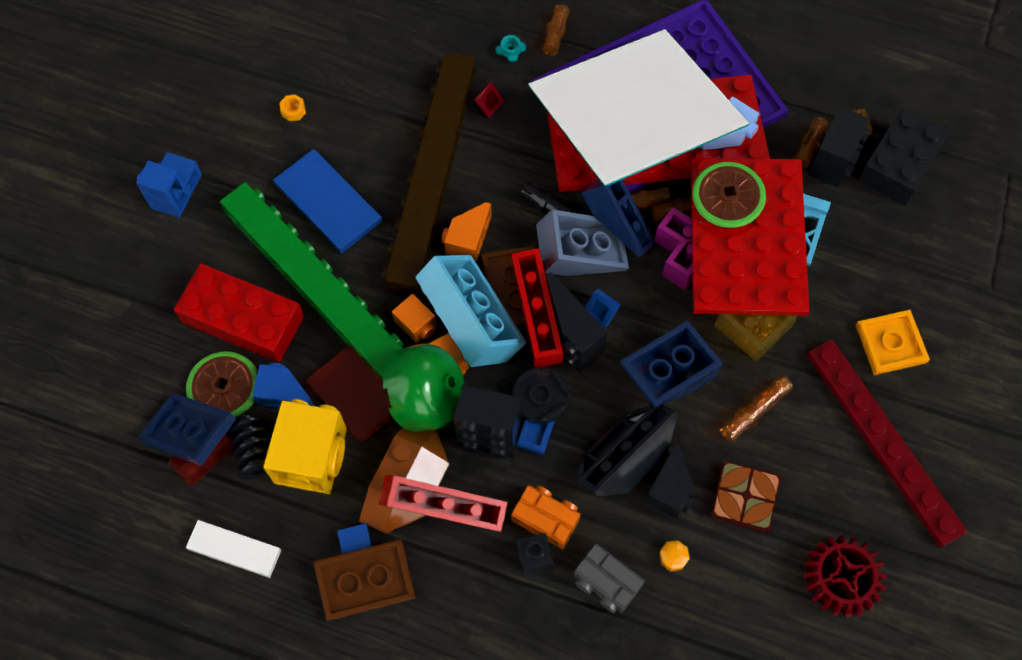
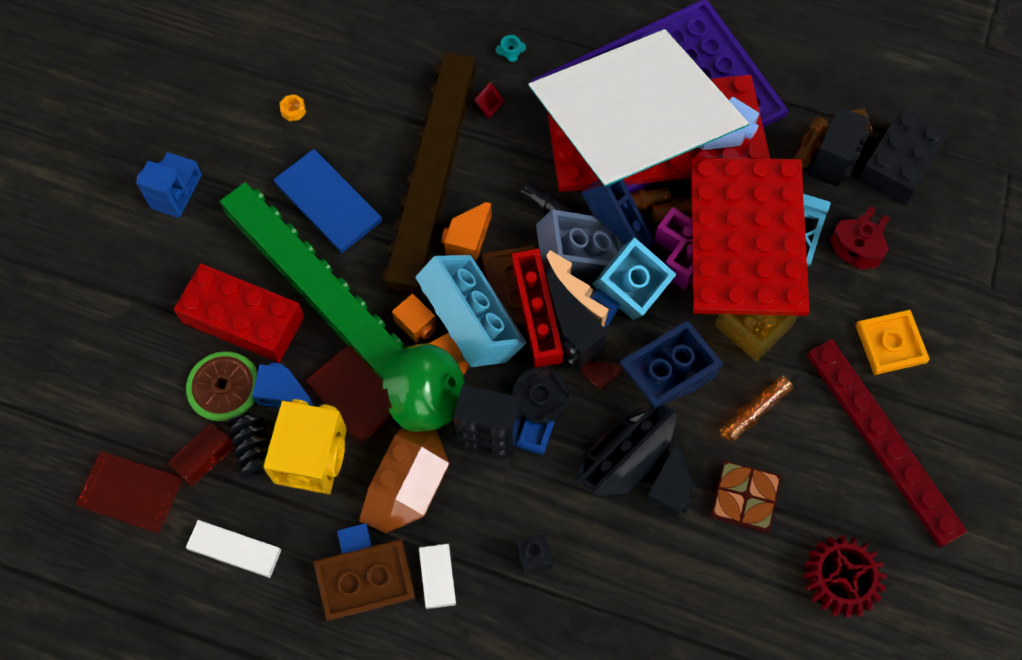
dark blue plate [138,393,236,466] -> none
brick [378,475,508,532] -> none
orange brick [511,485,581,550] -> none
clear orange pin [542,5,570,55] -> none
dark grey brick [574,544,645,614] -> none
light orange tile [659,540,689,571] -> none
copper wheel [692,162,766,228] -> none
none -> clear red tile [75,451,182,534]
none -> white tile [419,544,456,609]
none -> light nougat slope [546,250,609,327]
none -> clear red tile [581,362,621,390]
none -> medium azure brick [592,238,676,320]
none -> dark red hinge [829,206,890,270]

